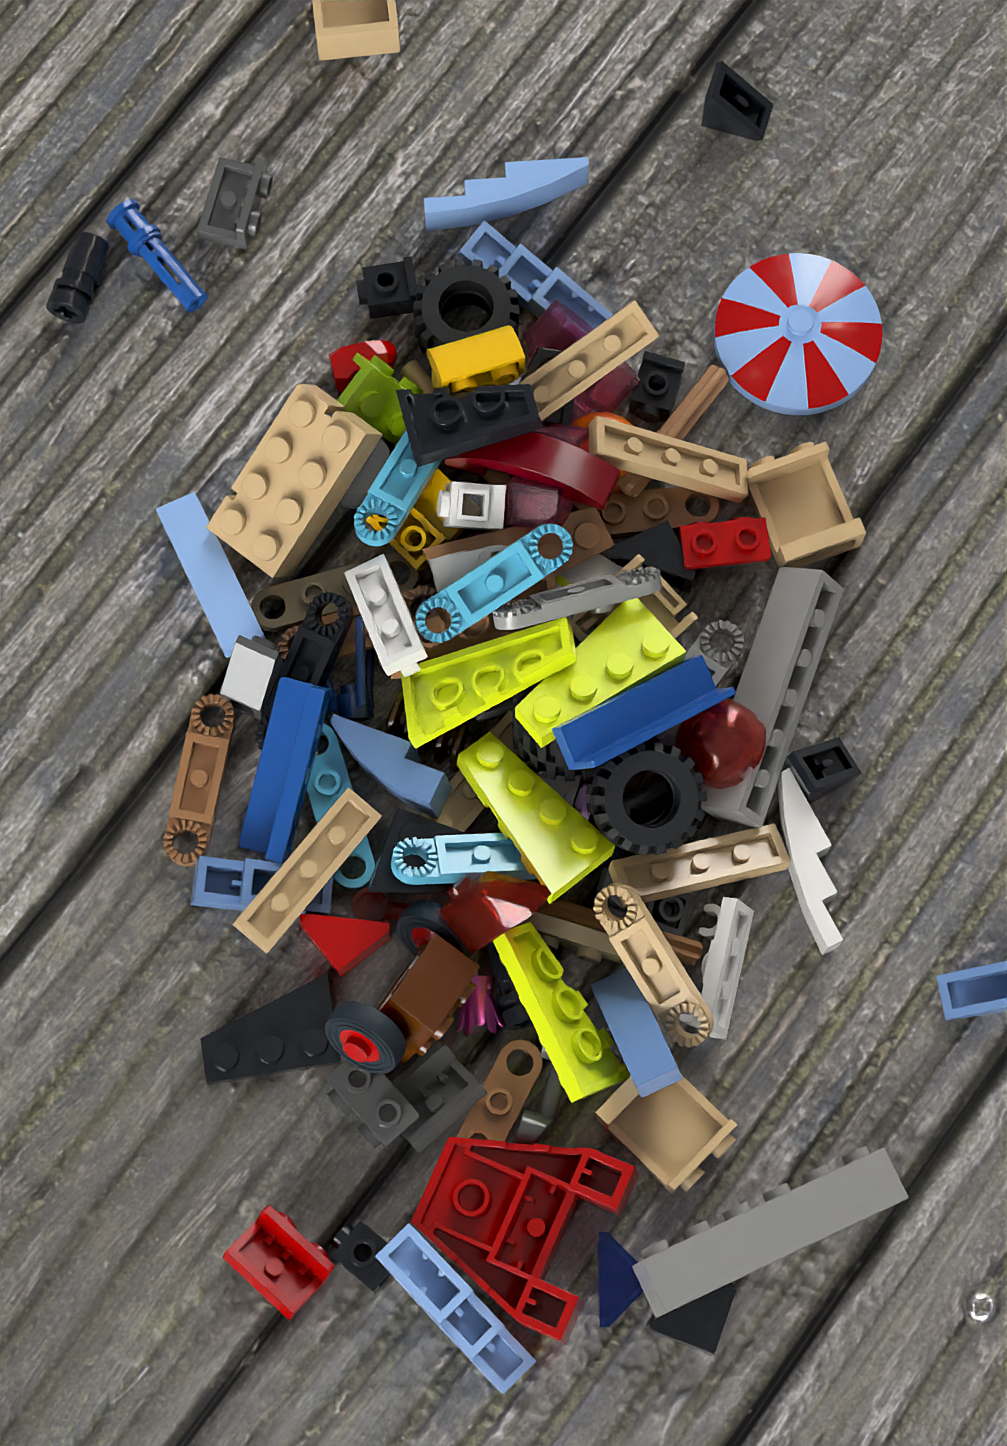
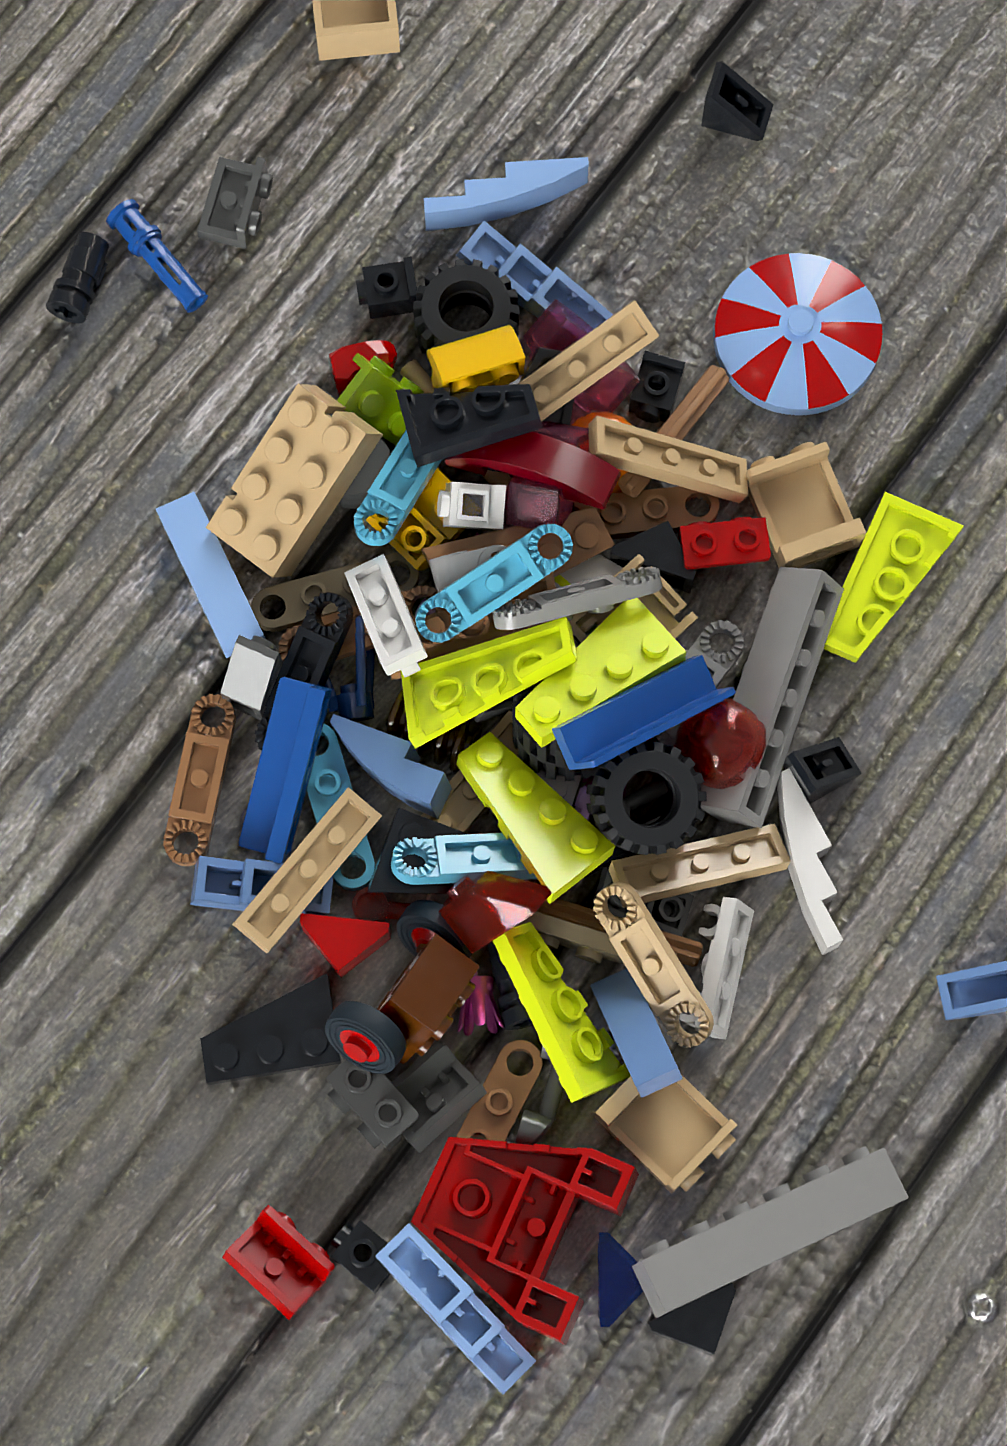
none -> neon yellow wing [824,492,964,663]

